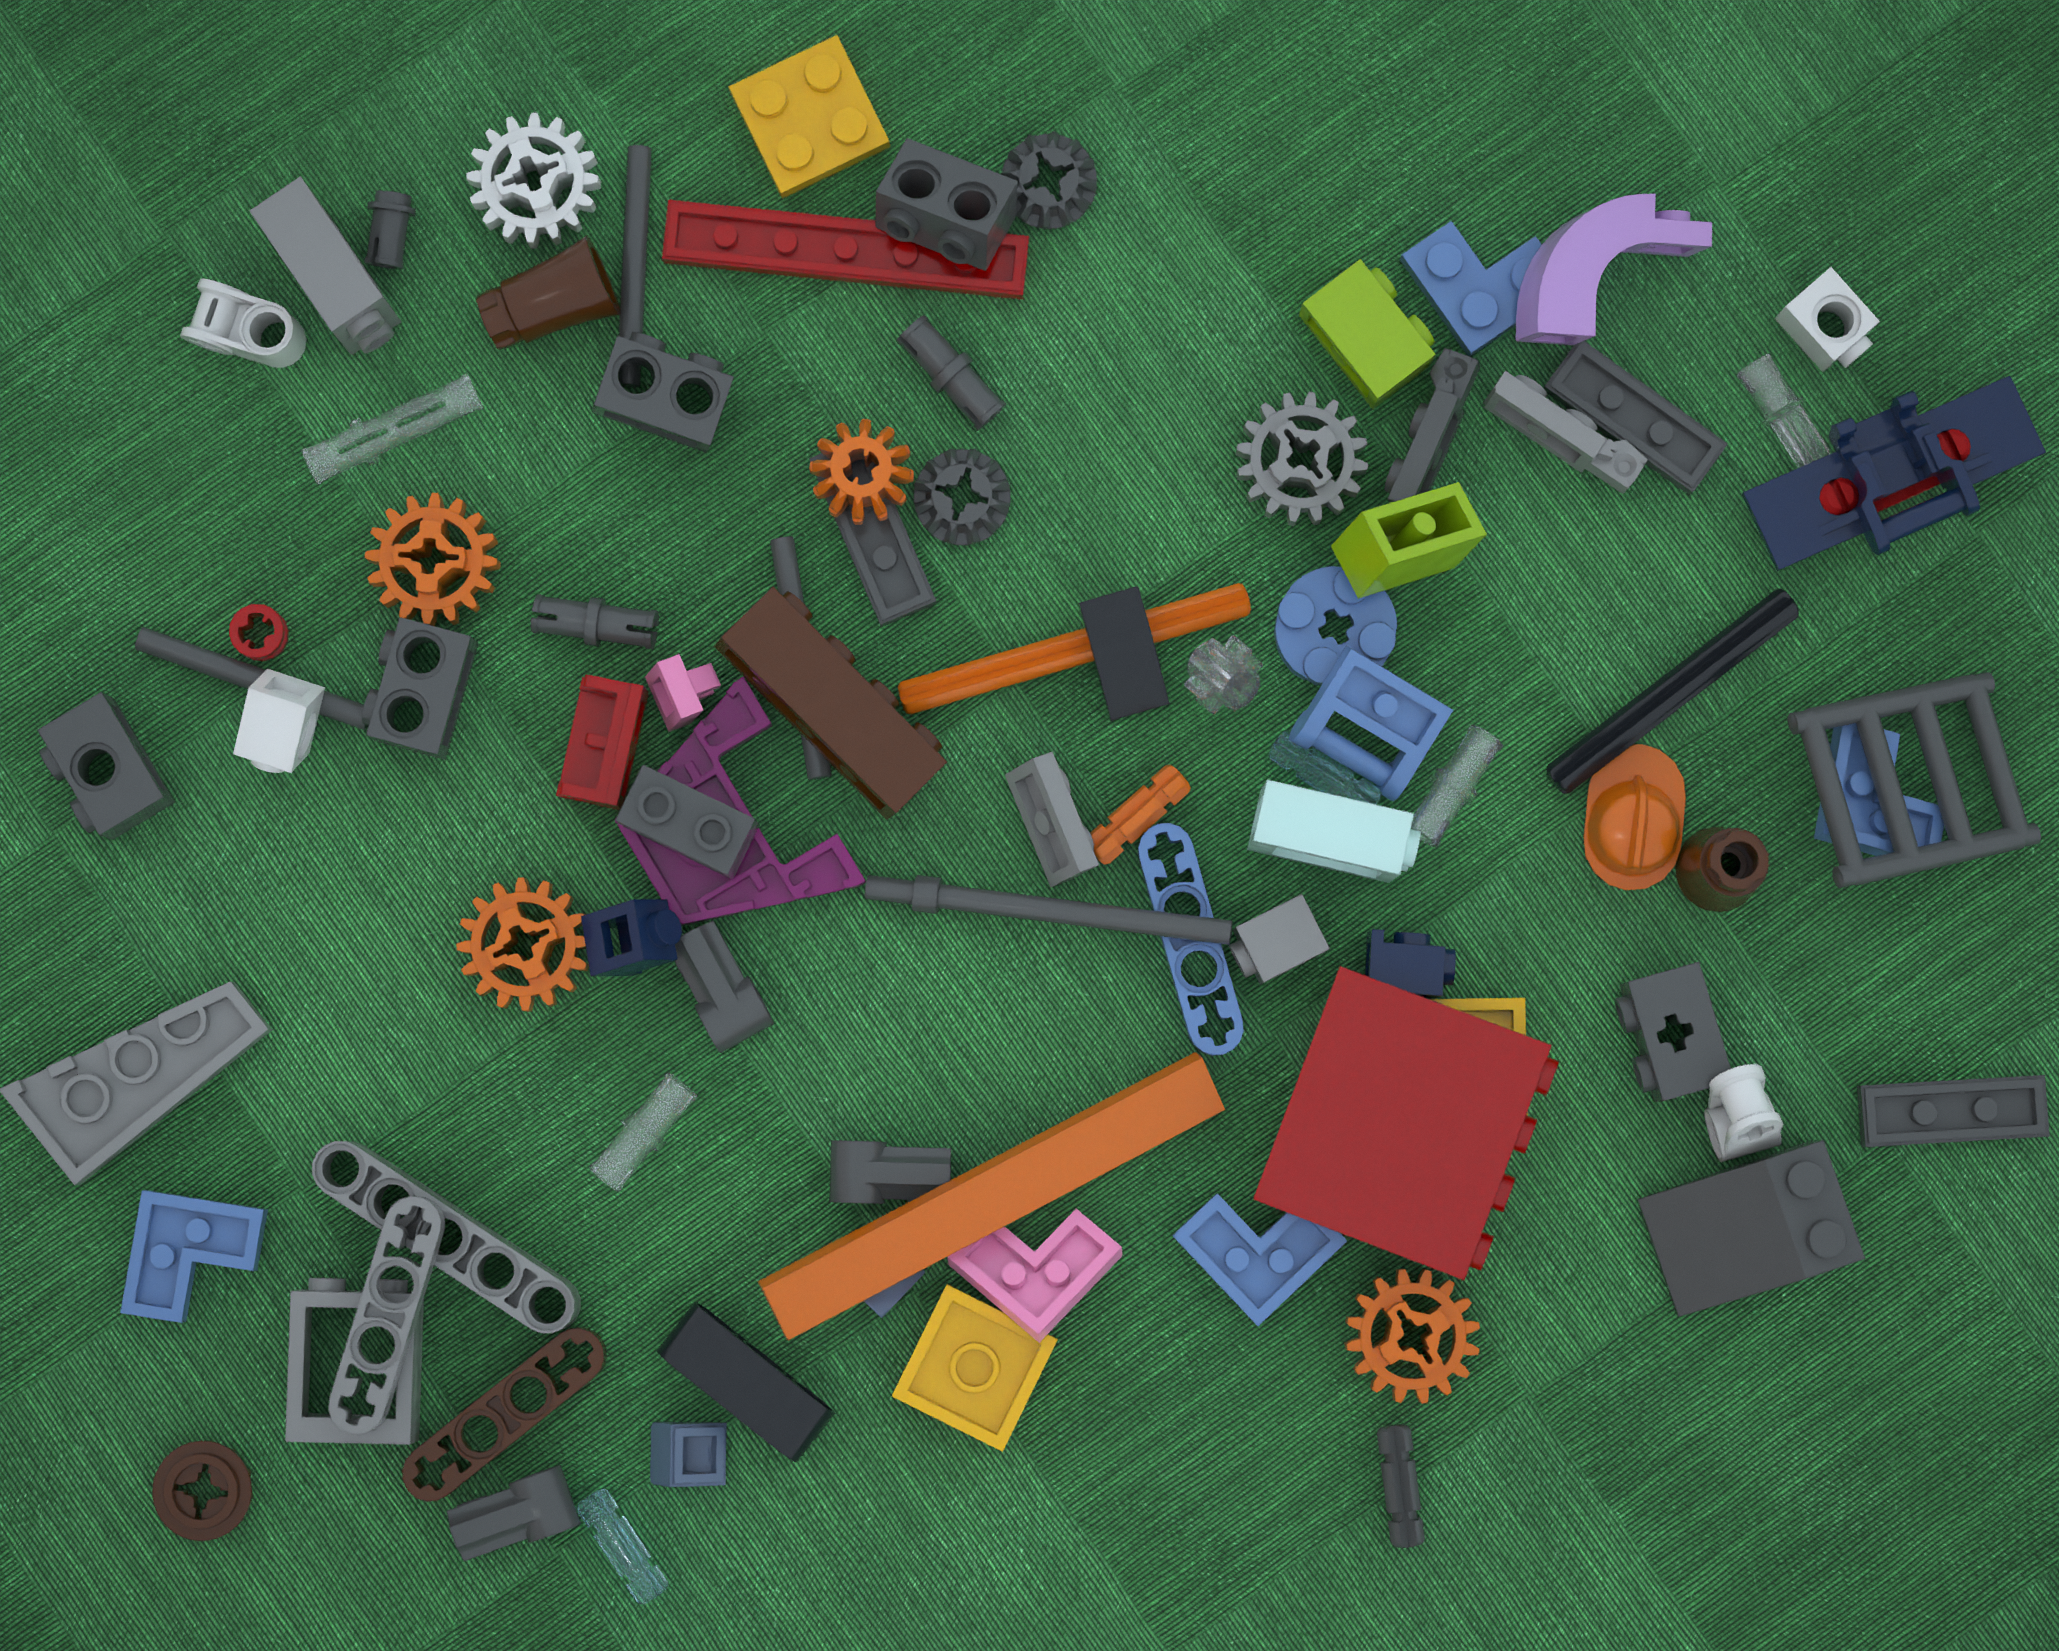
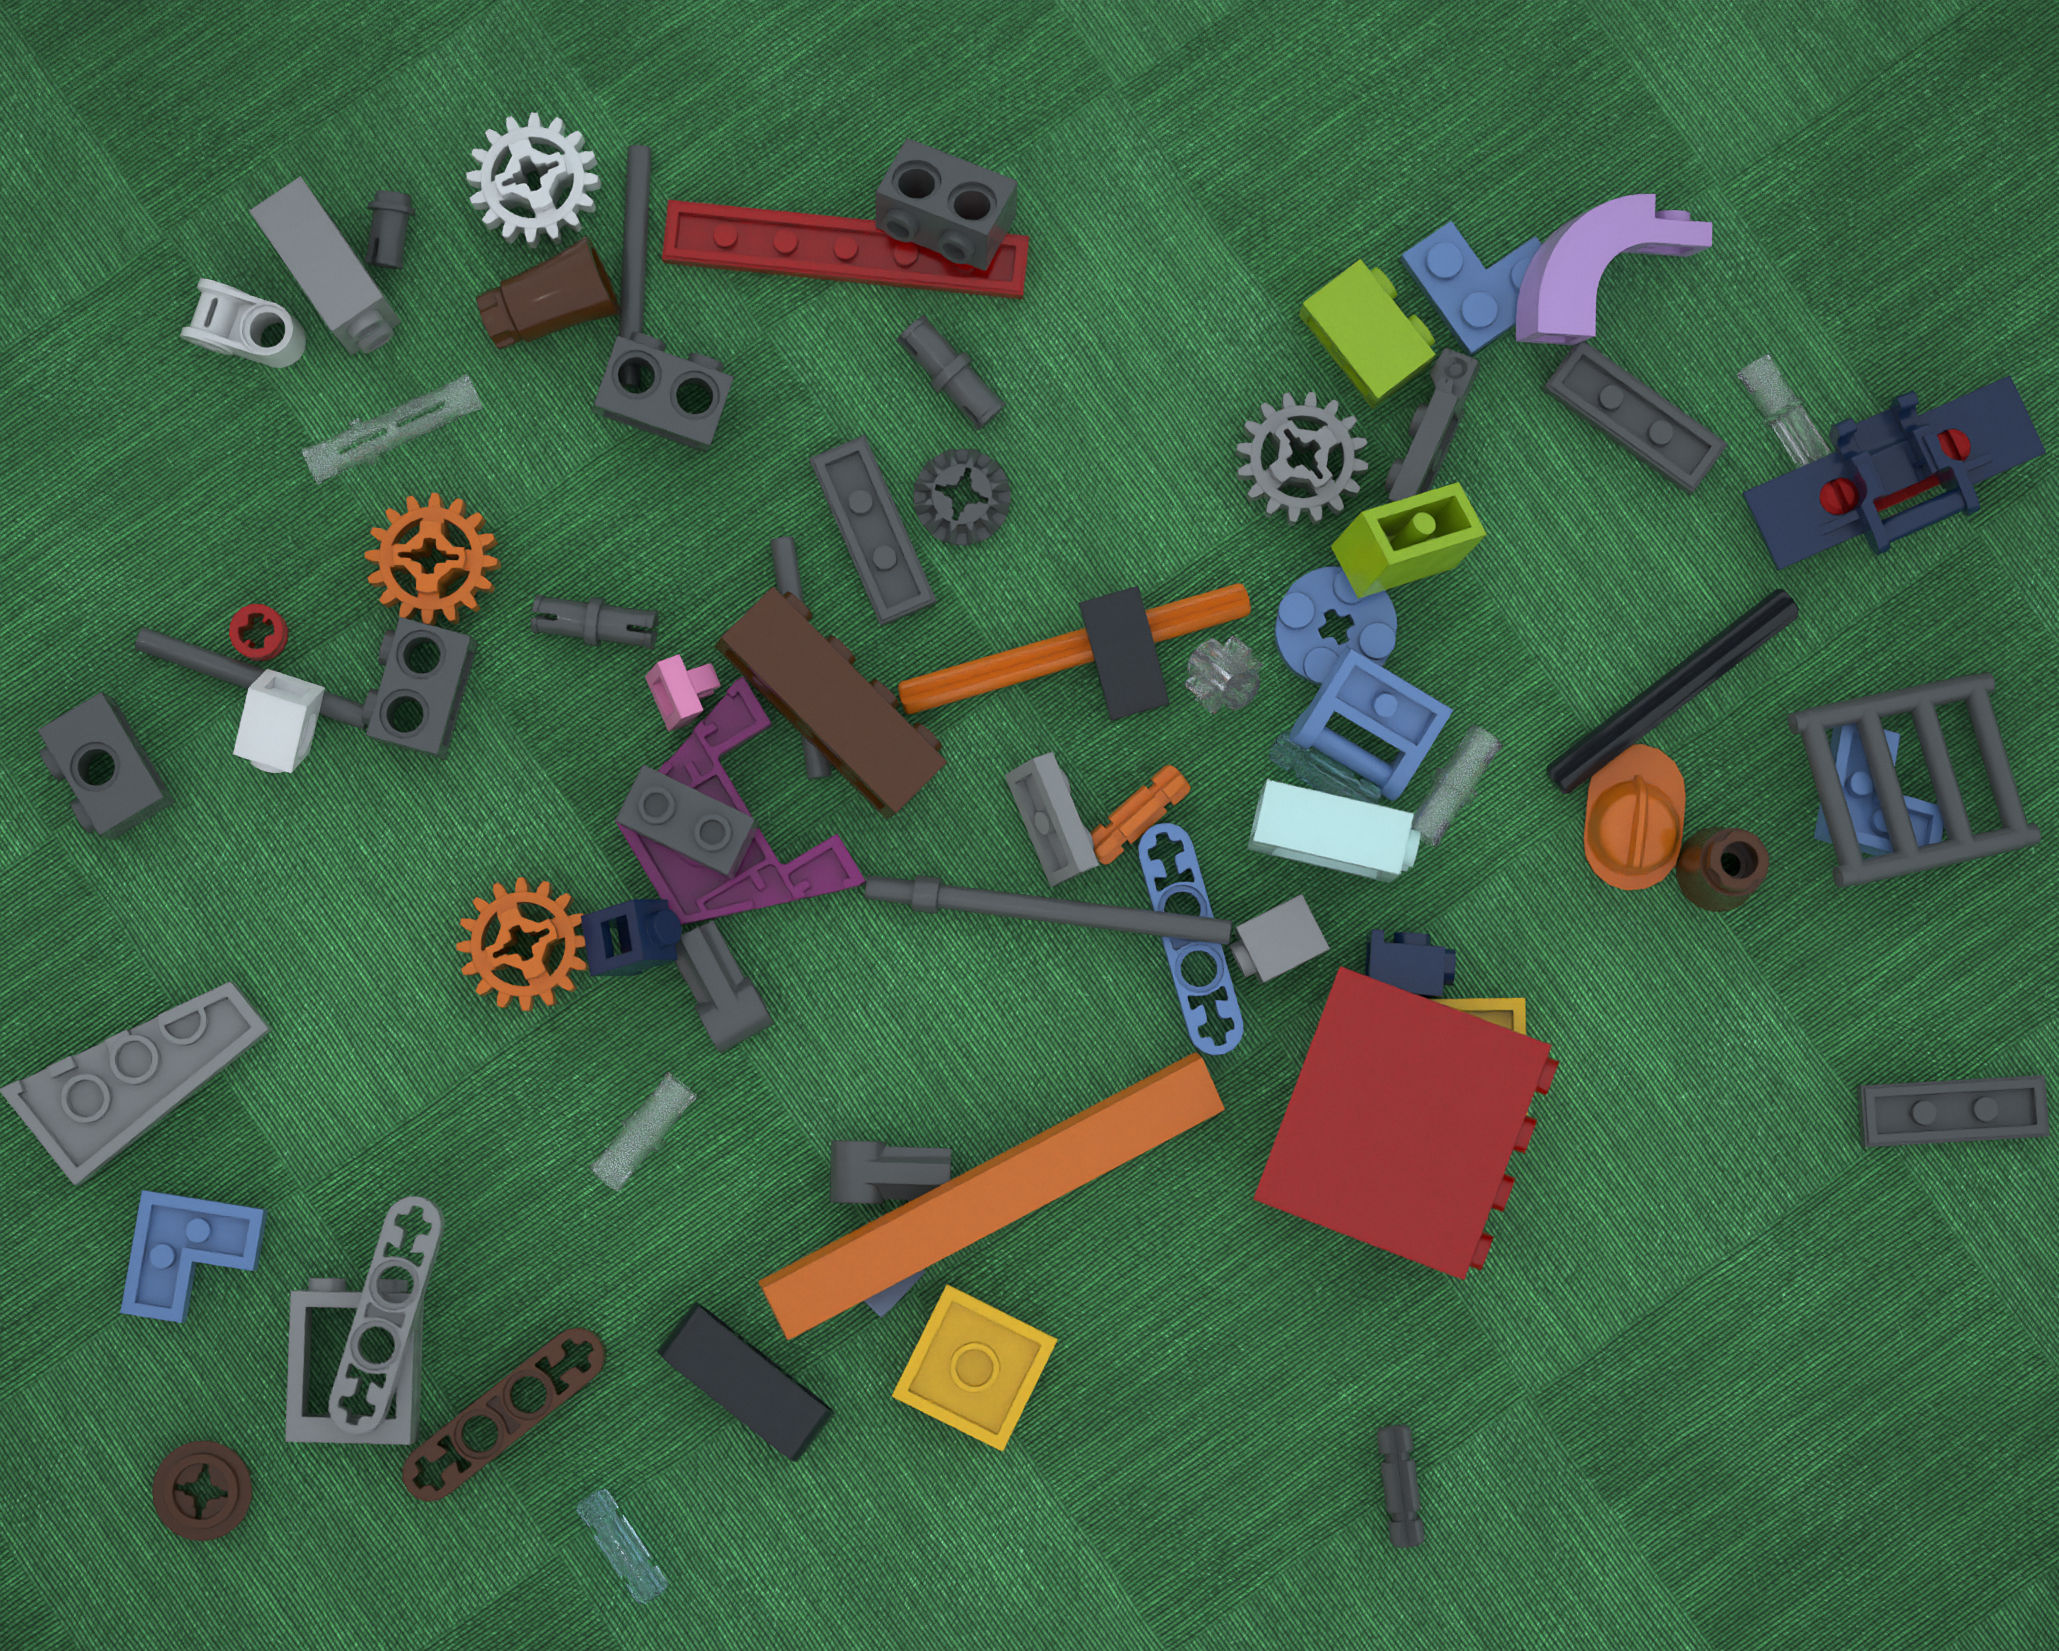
light grey beam [312,1141,581,1333] -> none
dark grey piece [447,1465,581,1561] -> none
red hinge [556,675,649,810] -> none
sand blue slope [650,1422,727,1487] -> none
yellow plate [728,35,890,199] -> none
orange gear [809,419,914,525] -> none
bright pink plate [947,1209,1123,1343] -> none
dark grey gear [1001,131,1097,229] -> none
medium blue plate [1172,1193,1347,1326] -> none
orange gear [1344,1268,1480,1404] -> none
light grey hinge [1483,371,1648,494] -> none
dark grey brick [1615,962,1731,1102] -> none
dark grey slope [1636,1140,1865,1317] -> none
white piece [1704,1064,1783,1162] -> none
white brick [1775,267,1880,372] -> none

